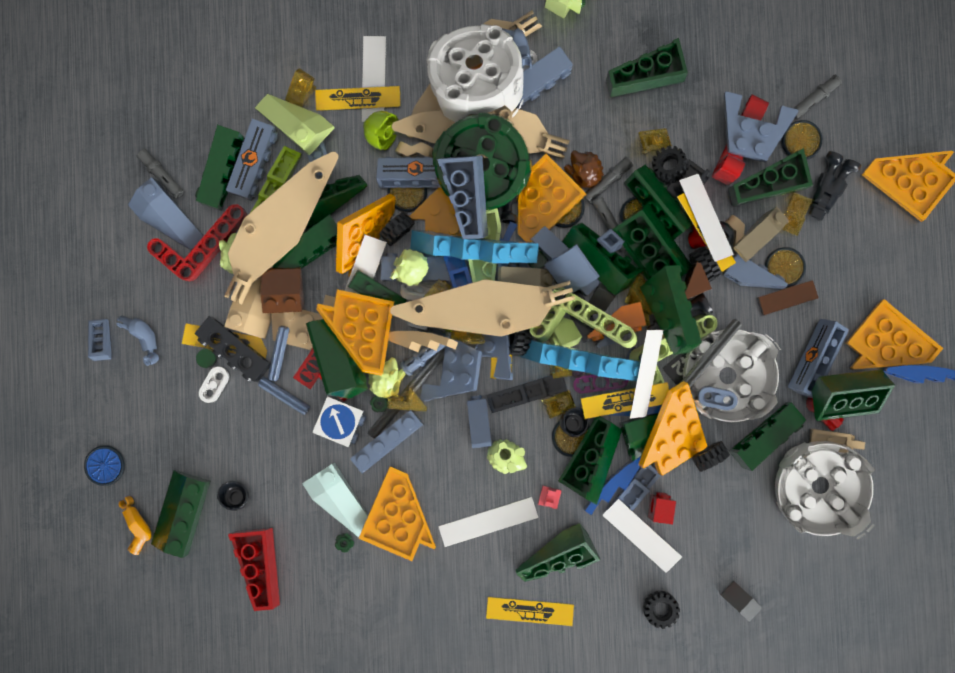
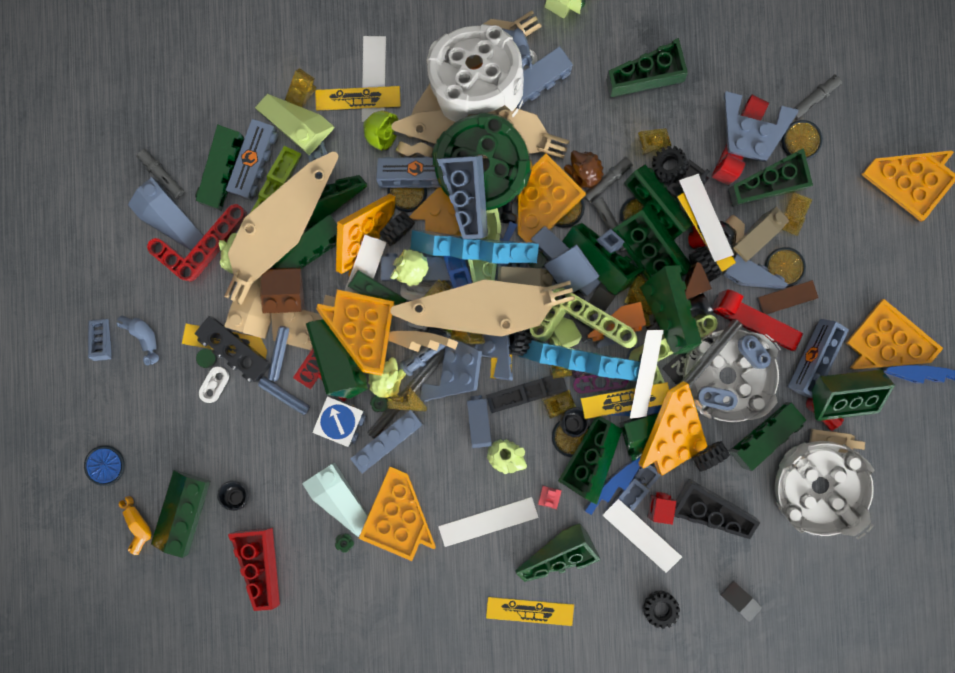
black piece [808,151,861,221] -> none
none -> black wedge [674,479,760,539]
none -> red beam [712,289,803,352]
none -> sand blue plate [738,335,771,369]

